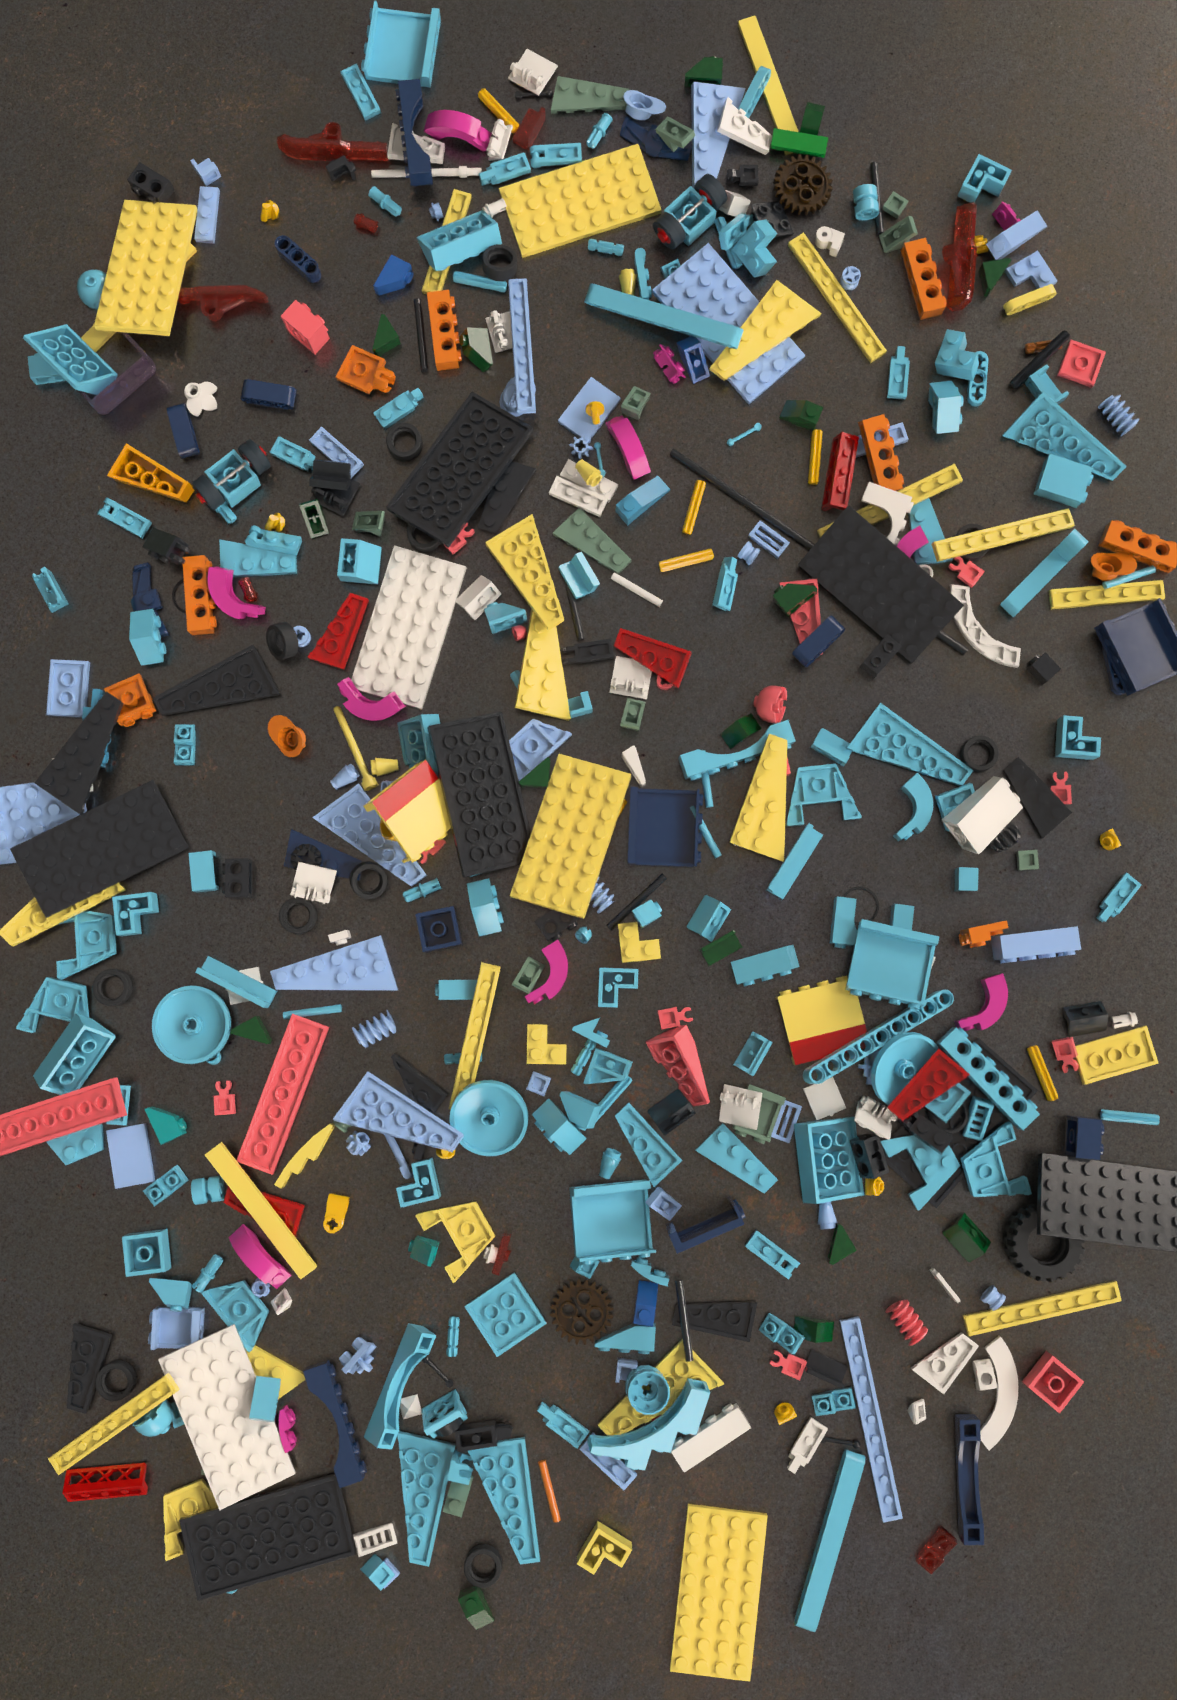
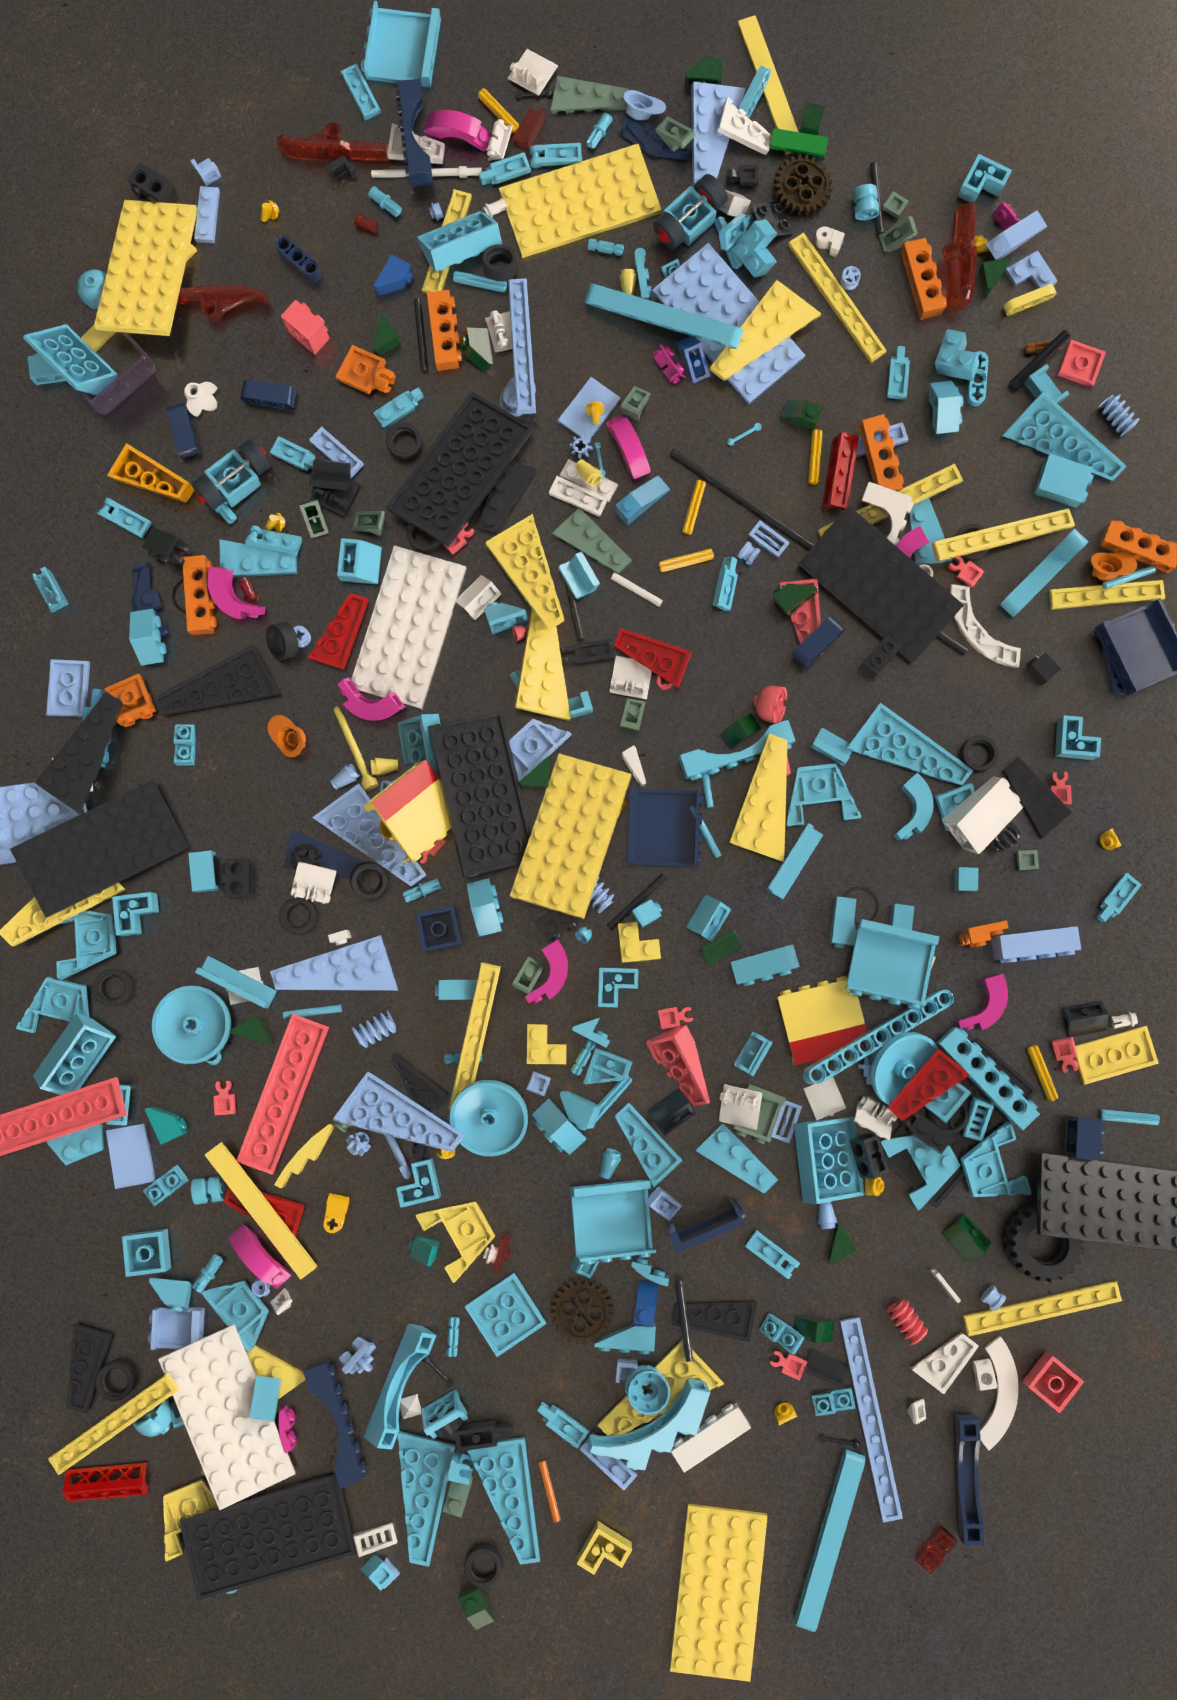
white hinge [787,1417,828,1474] -> none

